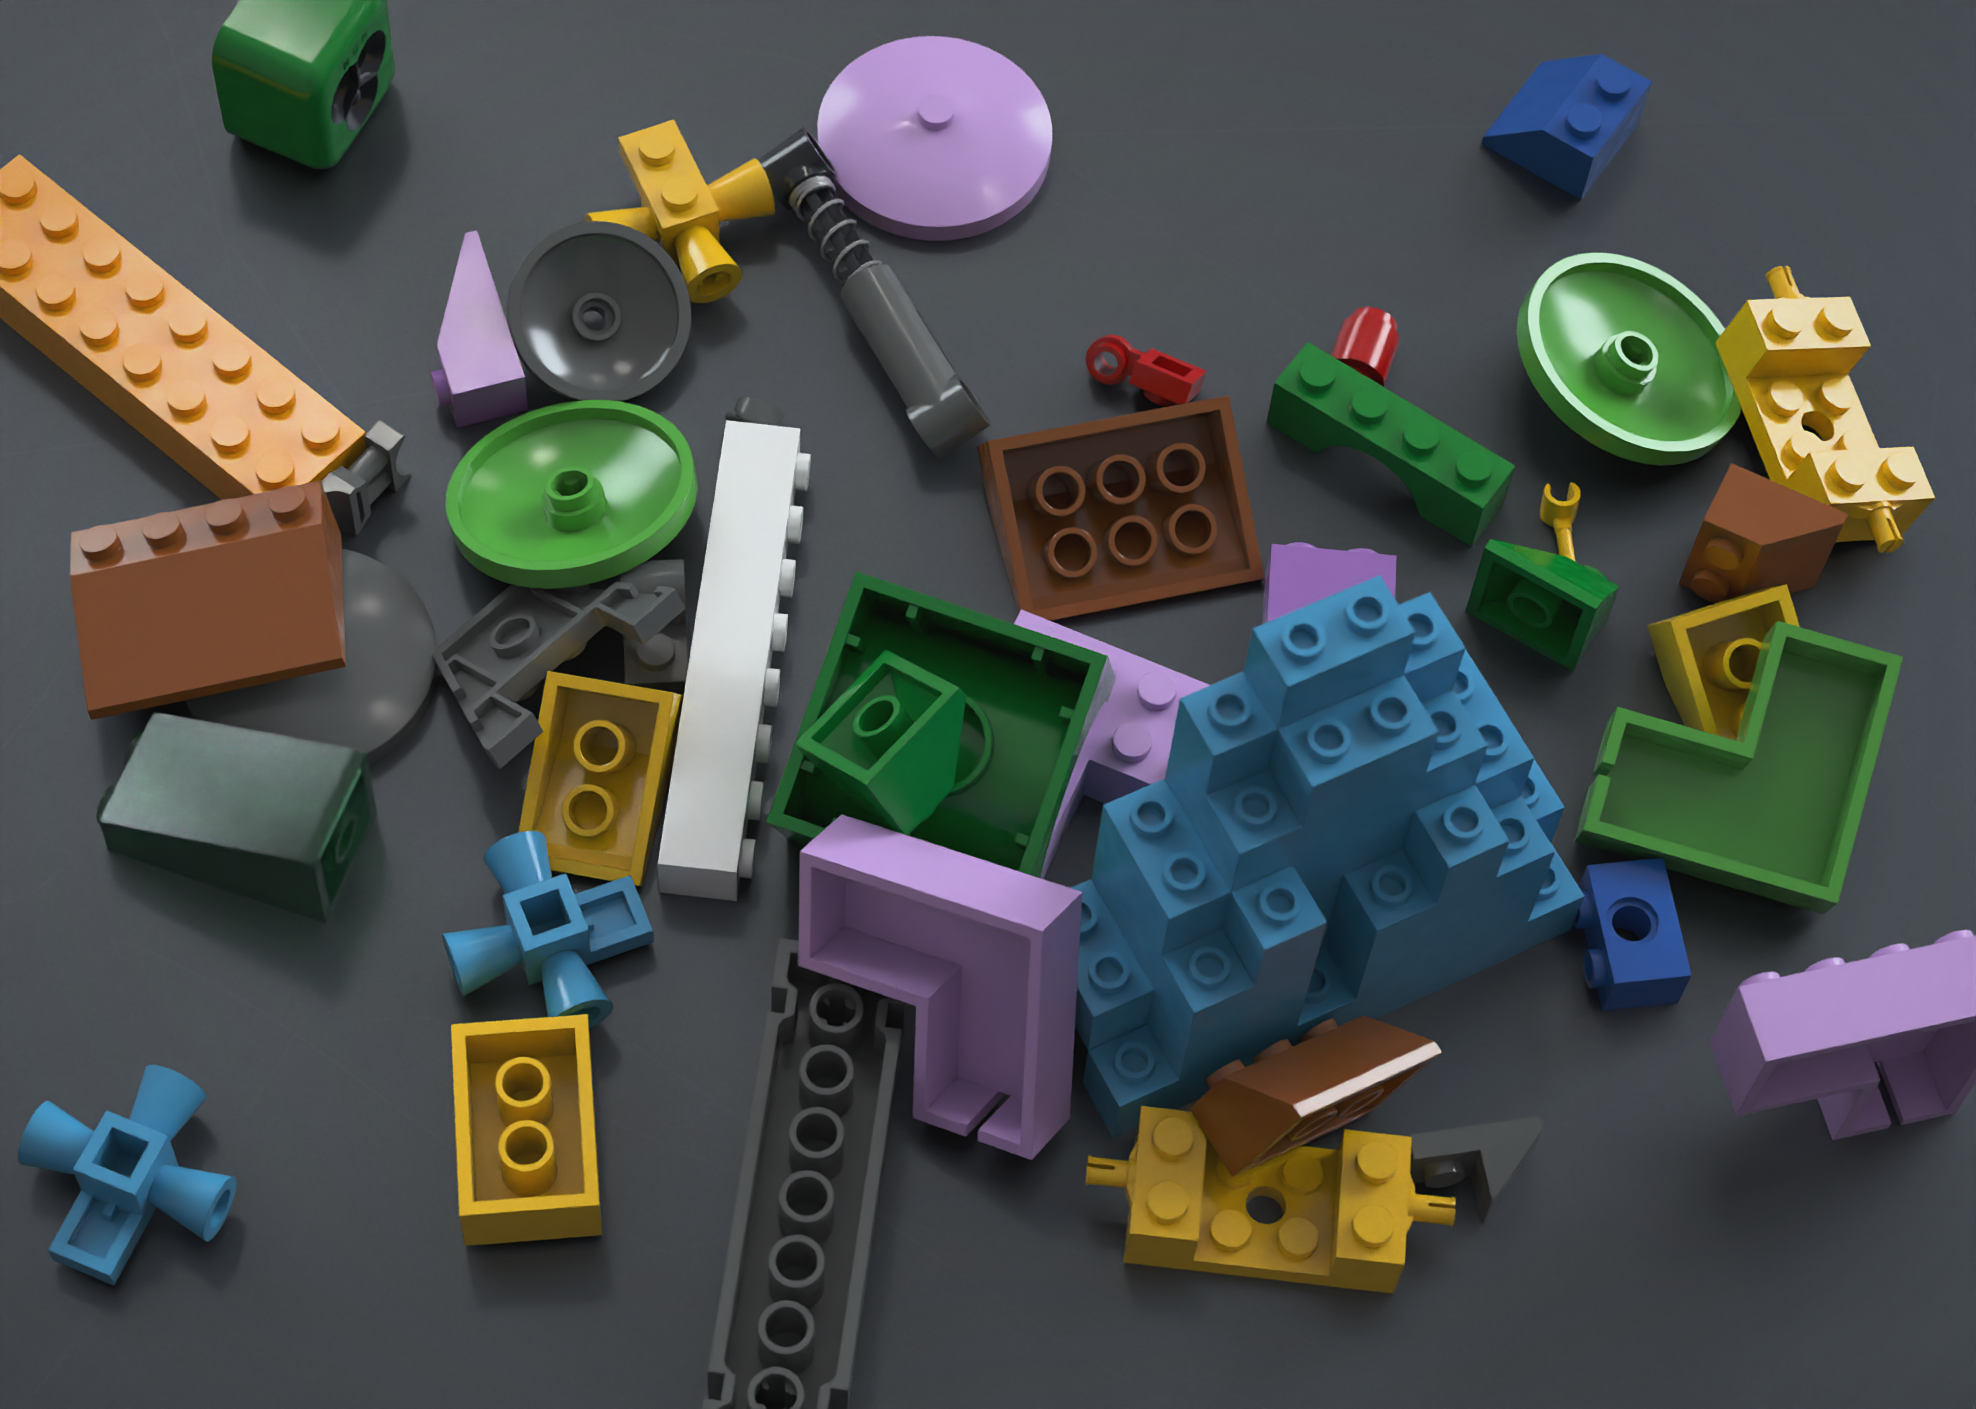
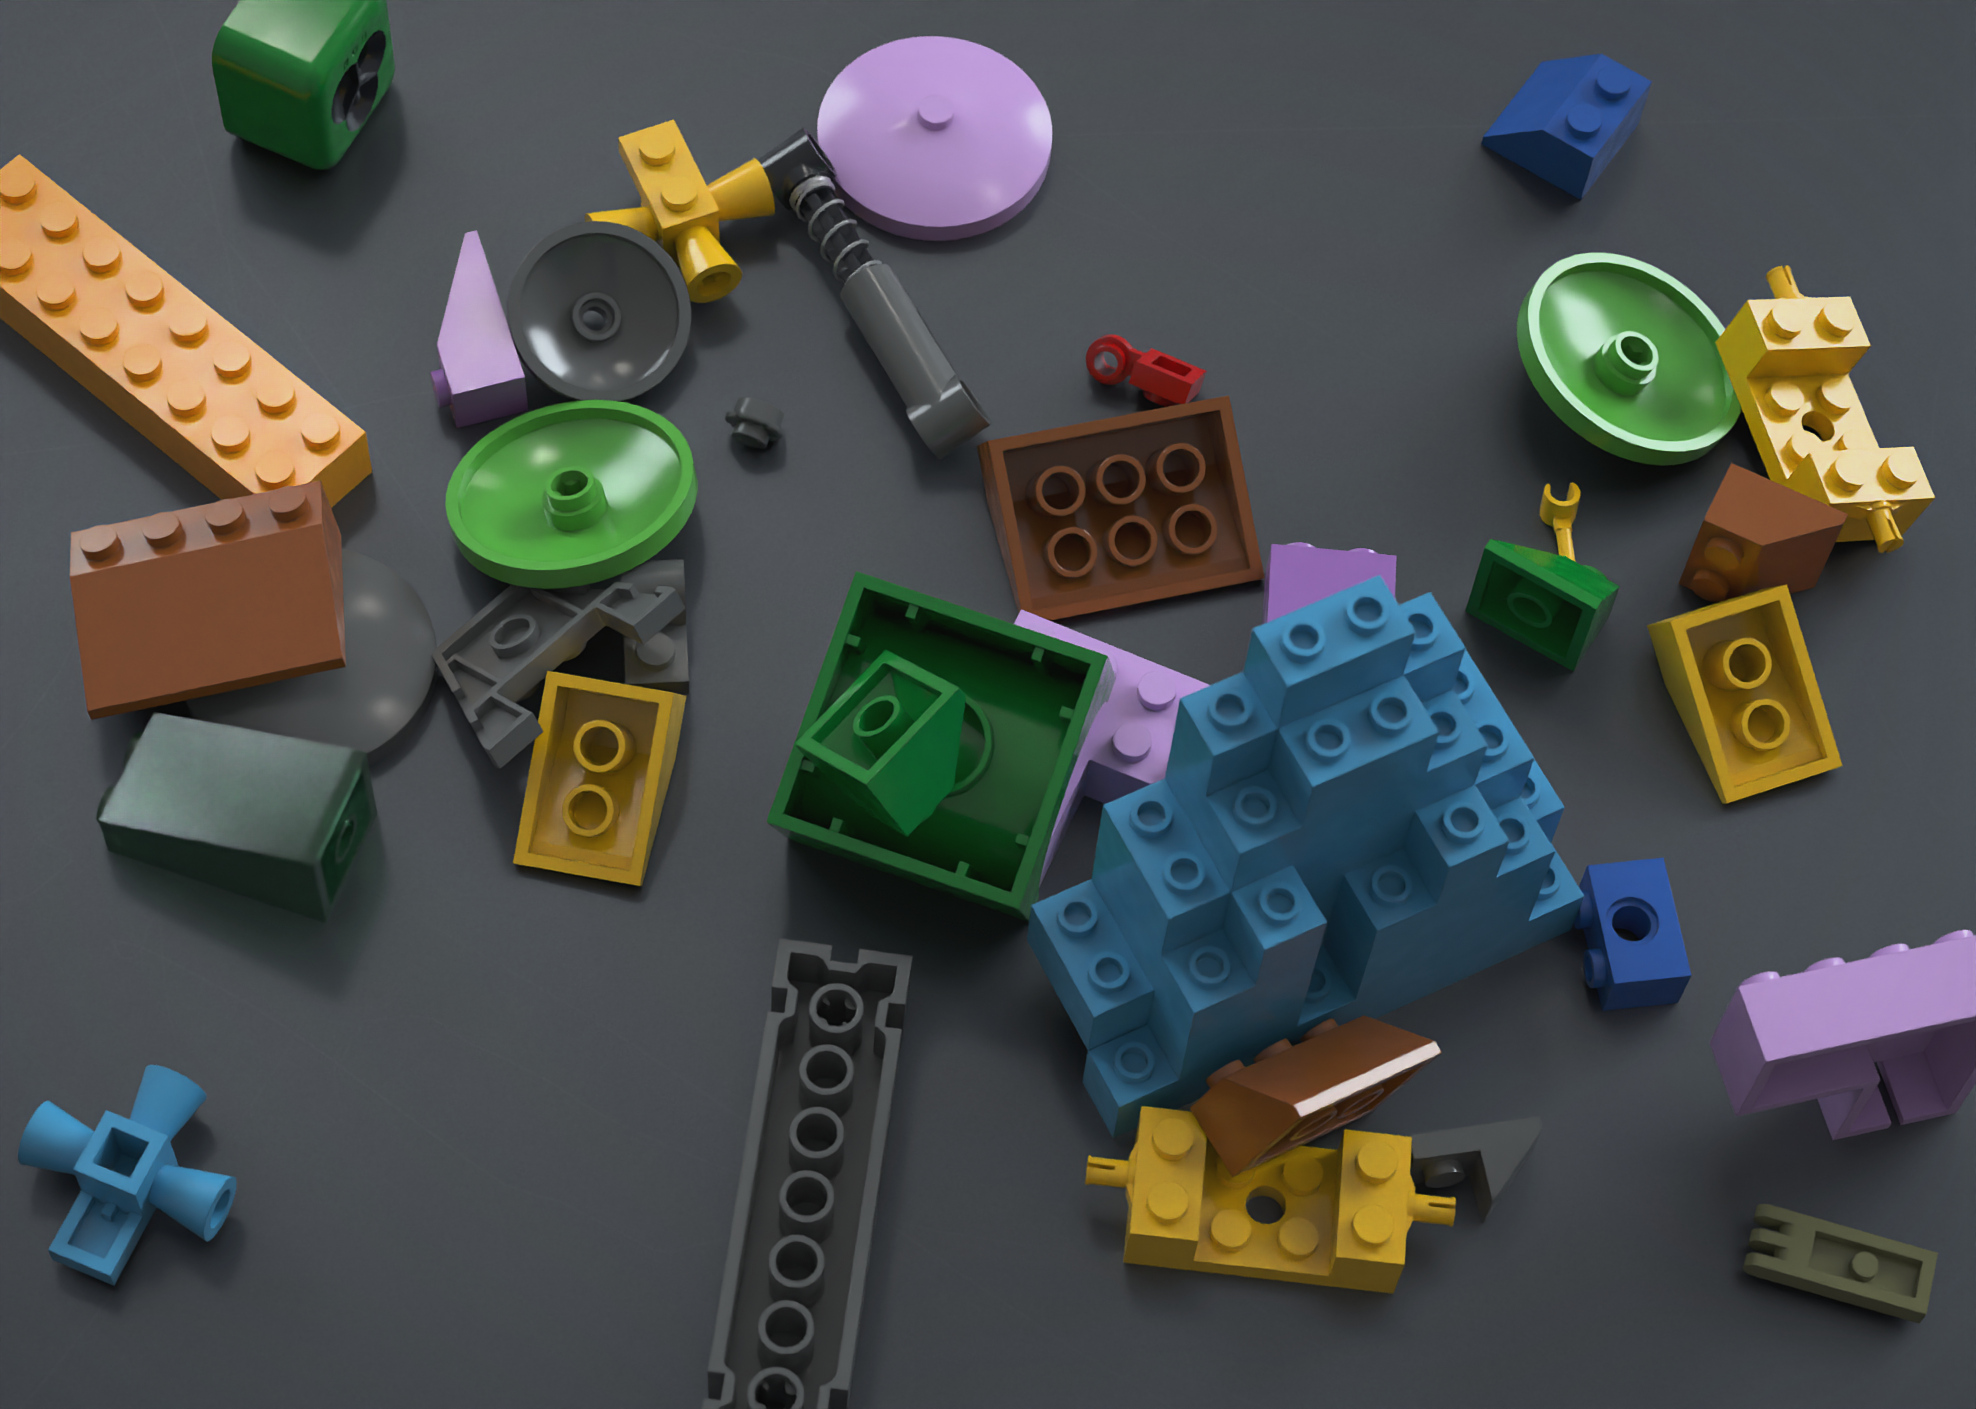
dark grey piece [322,420,411,535] -> none
dark azure brick [442,831,654,1028] -> none
yellow brick [451,1014,602,1246] -> none
white brick [658,420,811,901] -> none
lavender piece [798,814,1082,1160] -> none
green arch [1266,342,1515,547] -> none
red brick [1331,307,1399,387] -> none
bright green piece [1574,621,1903,915] -> none
none -> olive hinge [1743,1204,1938,1324]

